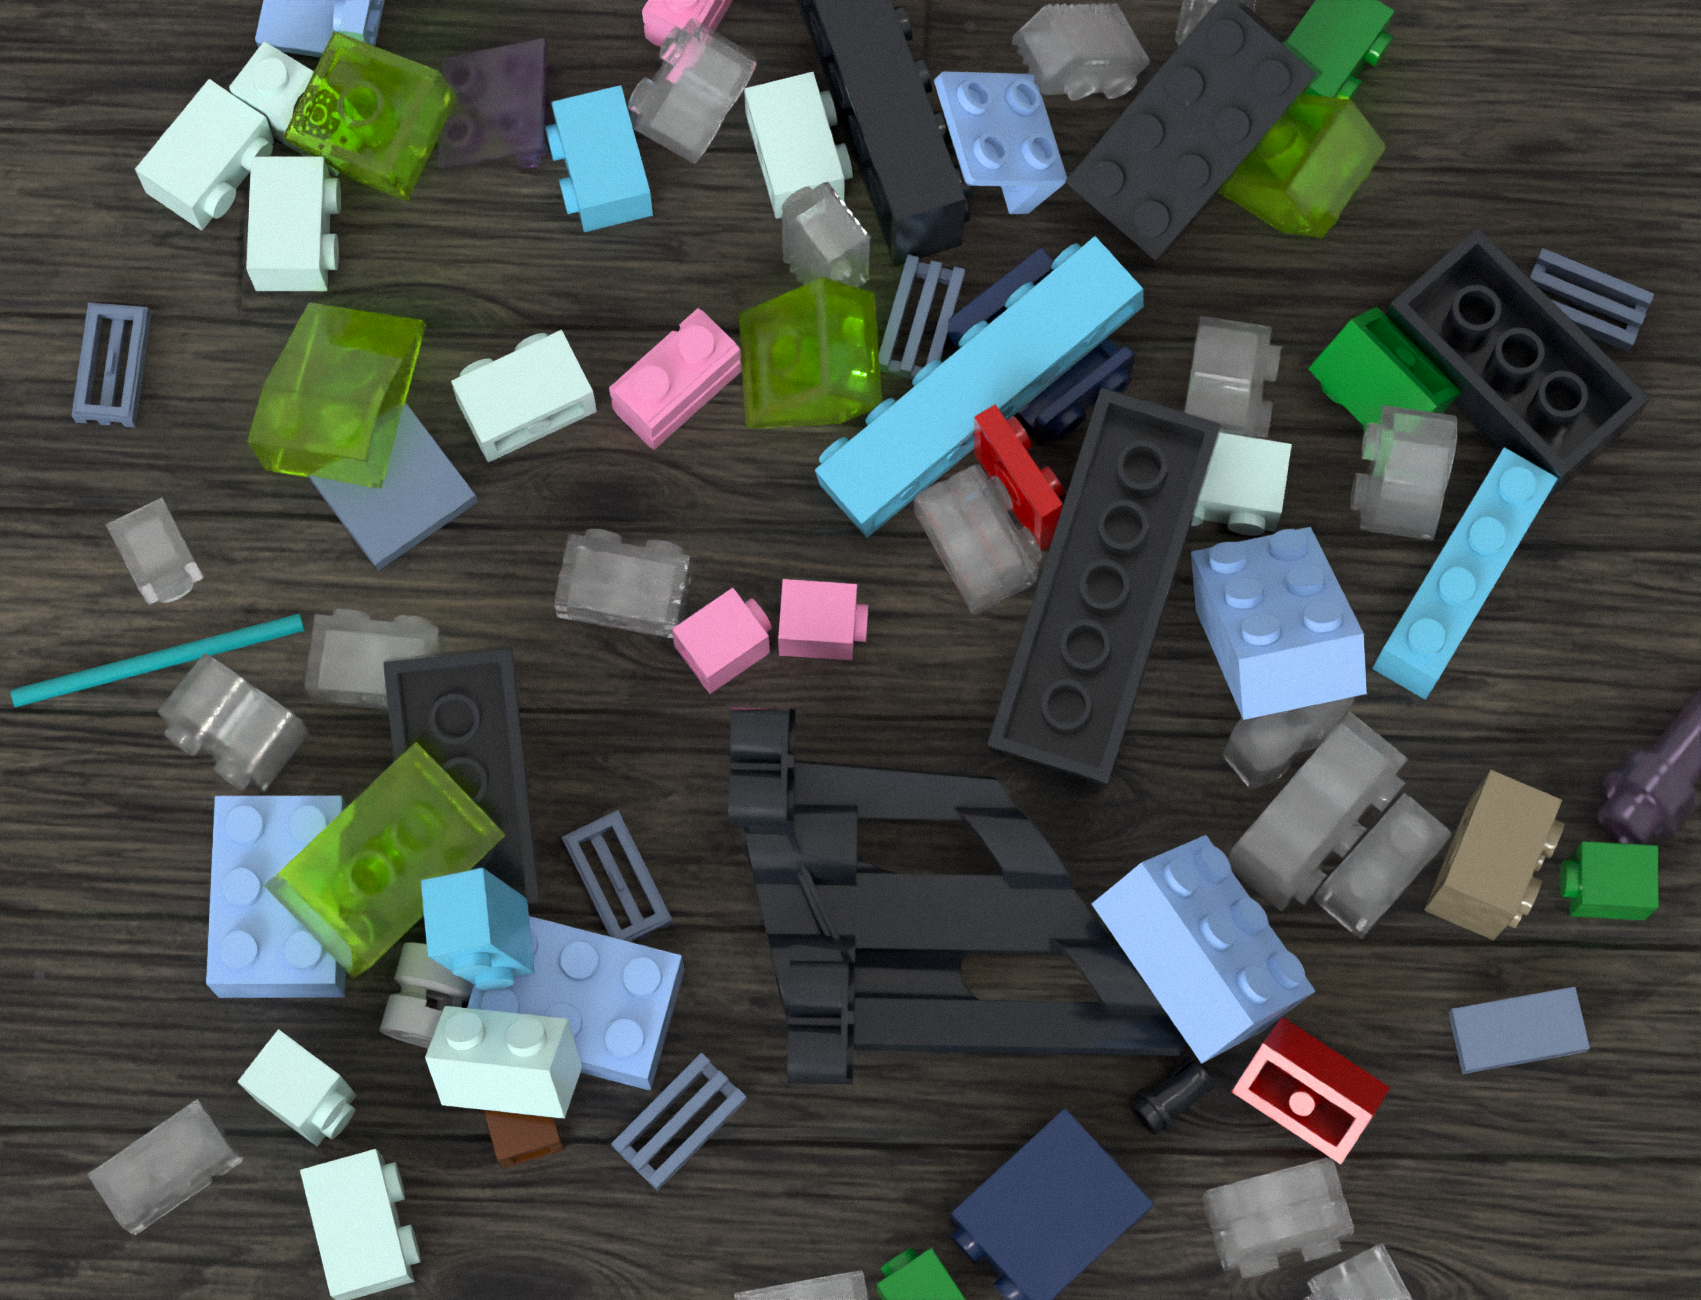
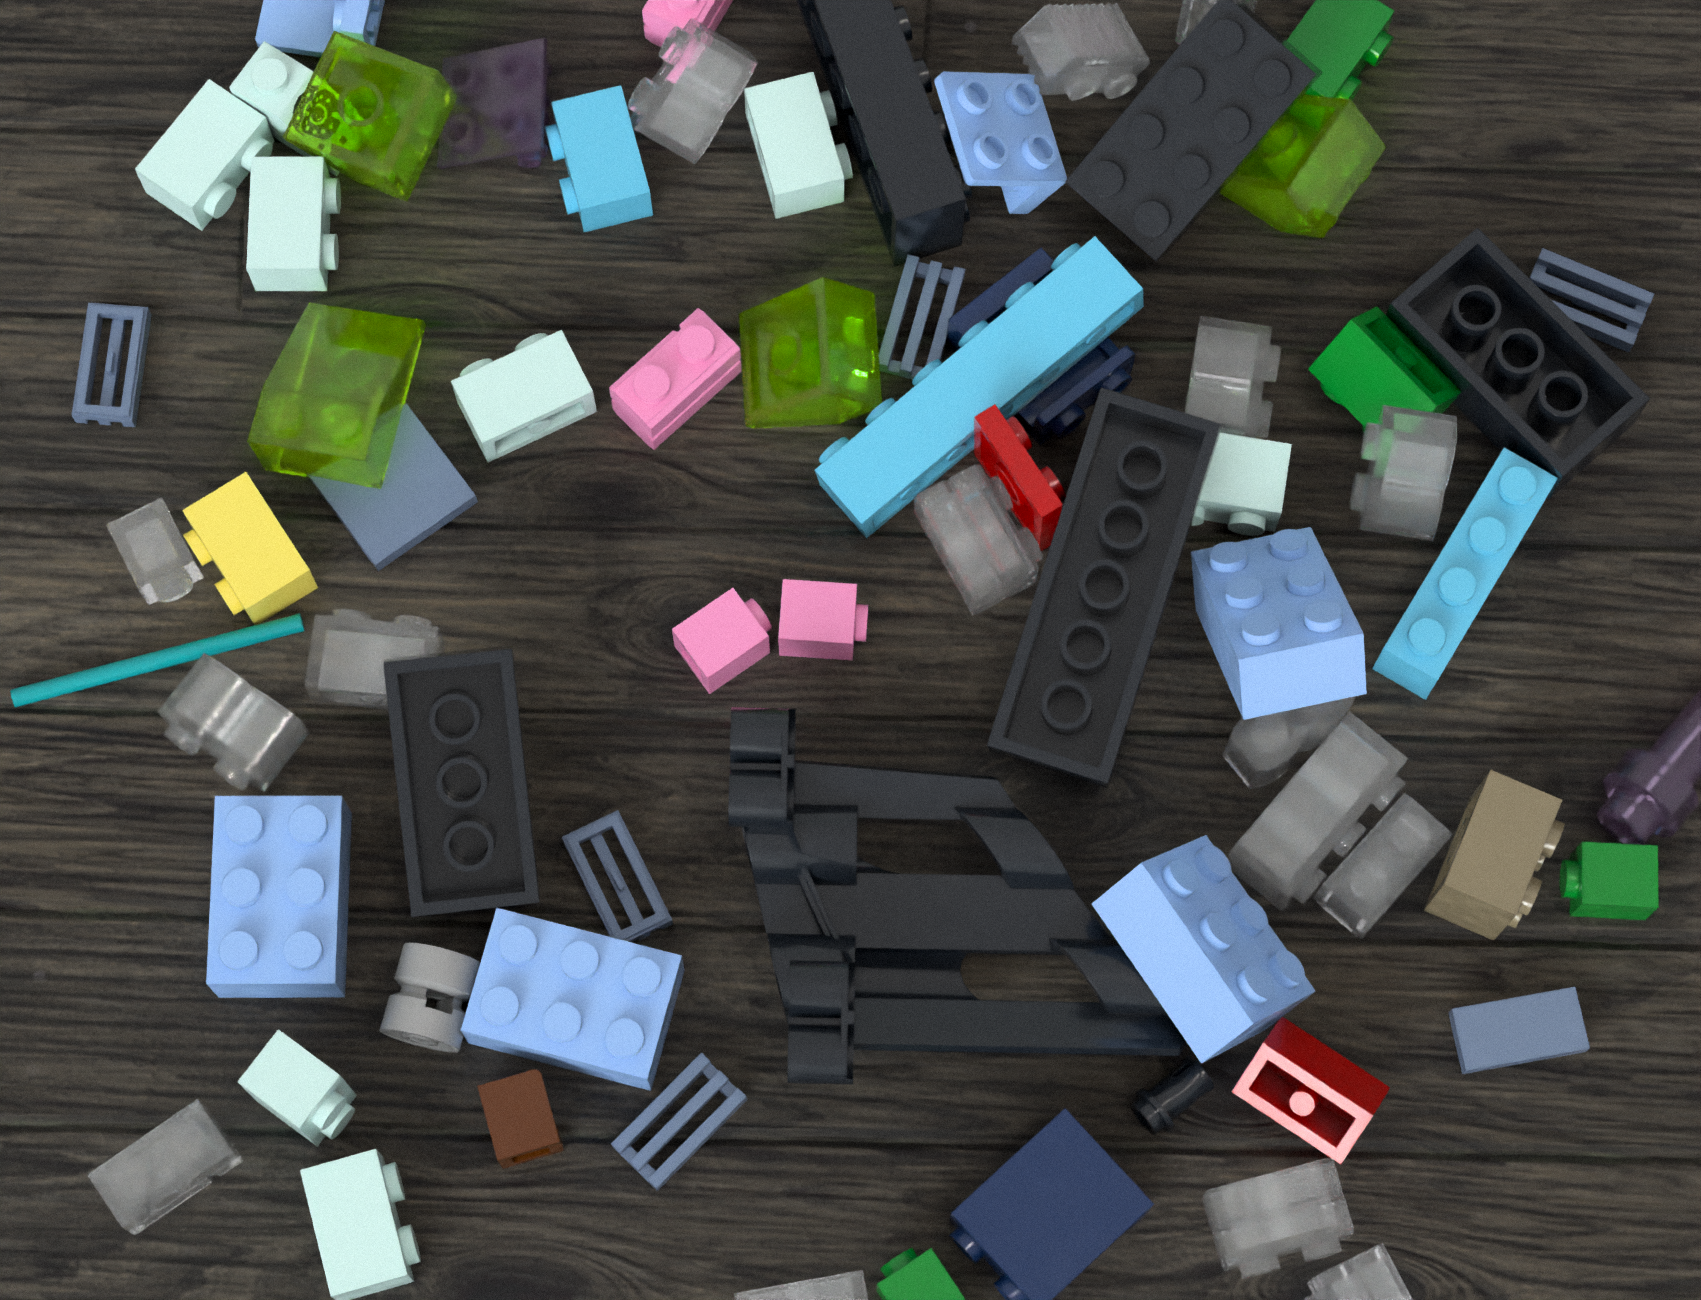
clear neon green slope [264,742,505,979] -> none
medium azure brick [421,868,535,990] -> none
light aqua brick [425,1006,582,1119] -> none
clear brick [554,529,693,638] -> none
clear brick [781,182,871,310] -> none
none -> light yellow brick [182,472,318,625]

